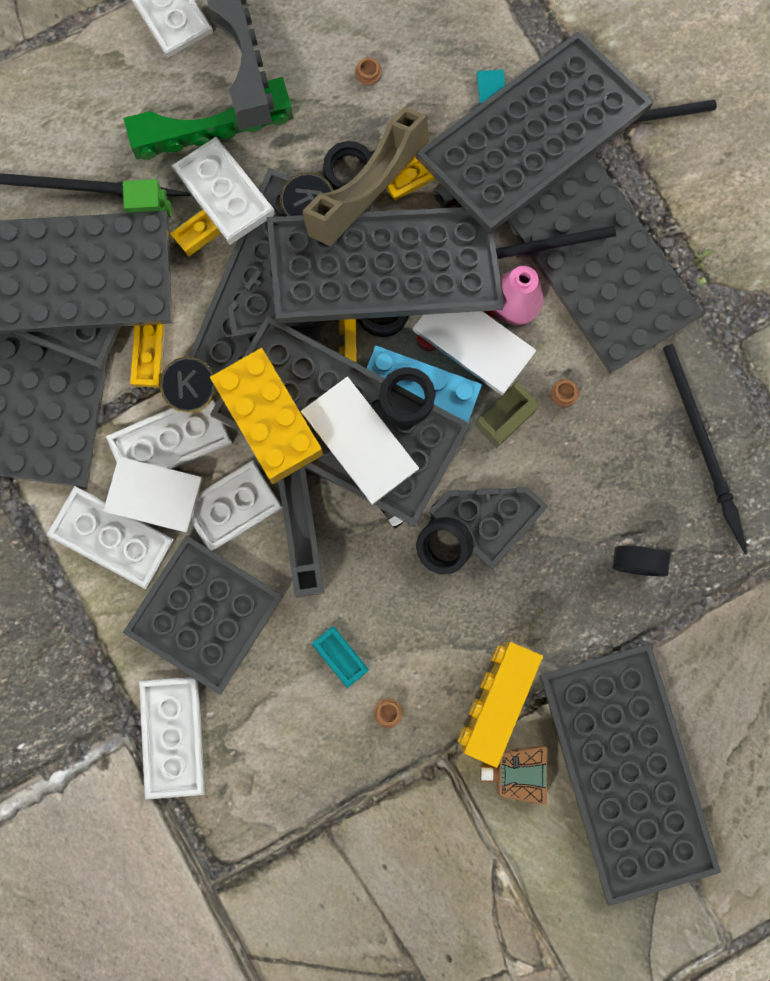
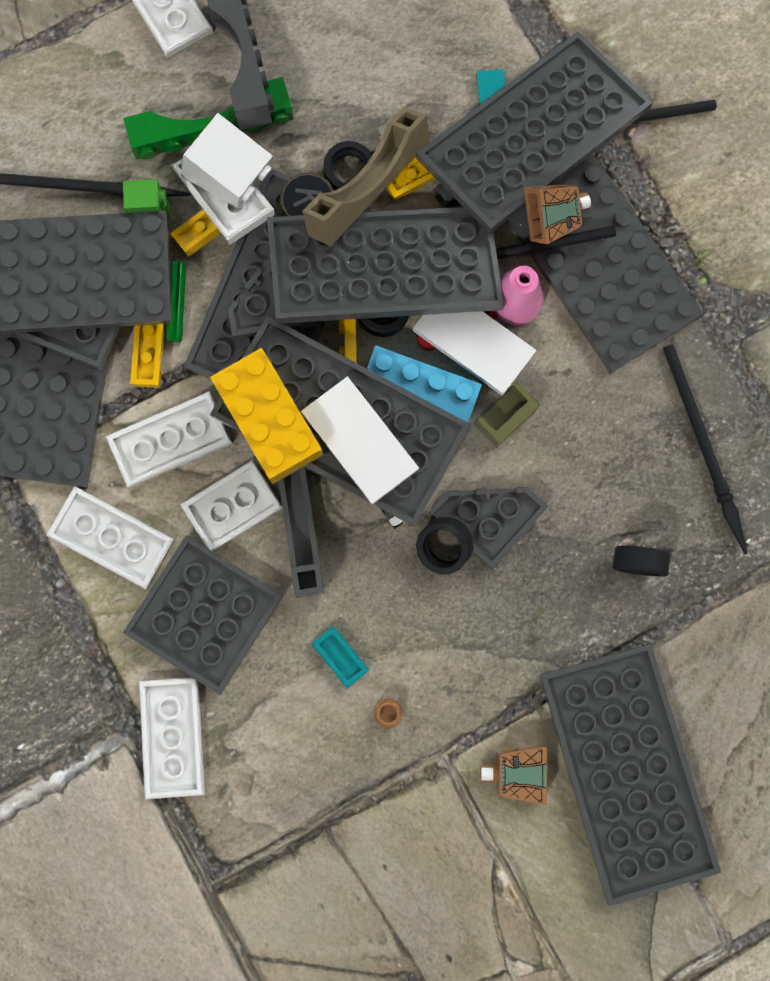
white tile [103,457,203,533] -> none
black tile [160,356,217,413] -> none
medium nougat plate [355,57,382,85] -> none
black tyre [379,367,436,426] -> none
yellow brick [457,642,543,768] -> none
medium nougat plate [551,379,579,407] -> none
none -> green axle [166,261,186,343]
none -> white slope [181,113,273,207]
none -> medium nougat torso [524,185,591,244]

